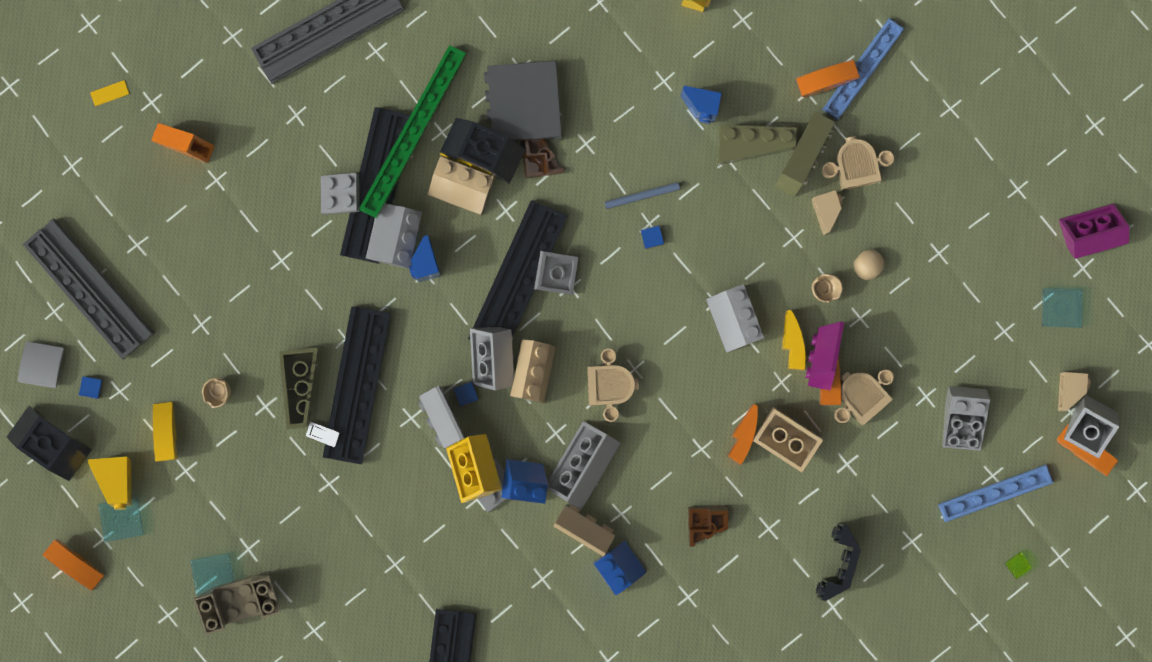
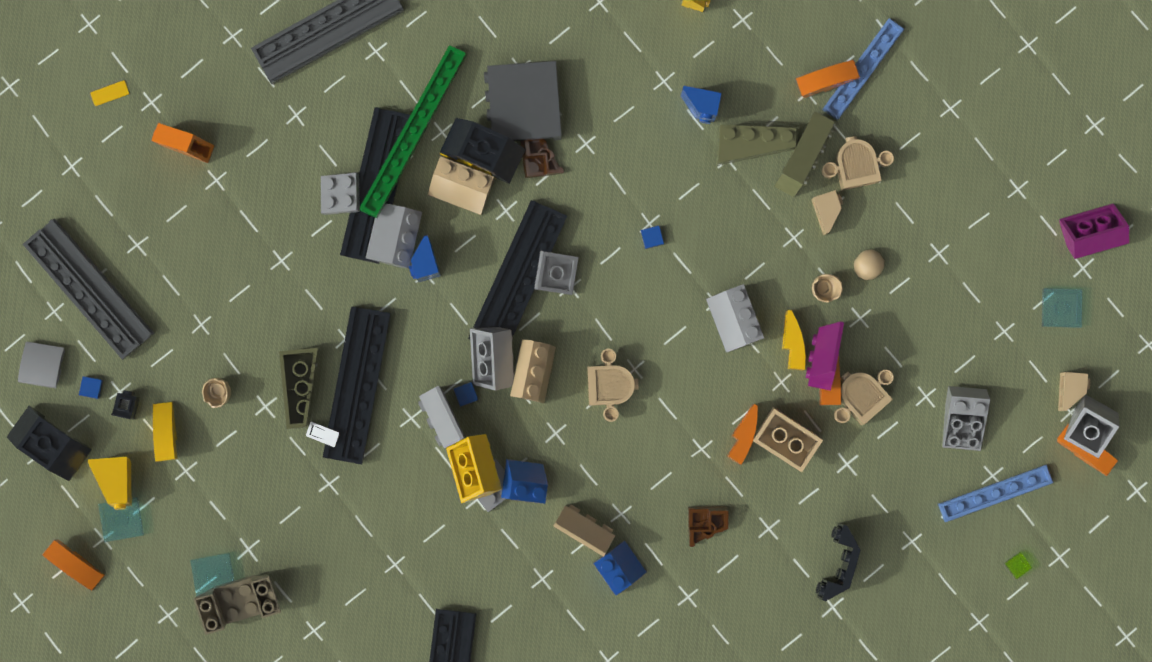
light grey slope [547,421,621,510] -> none
sand blue bar [604,182,680,209] -> none
none -> black window [111,390,140,420]

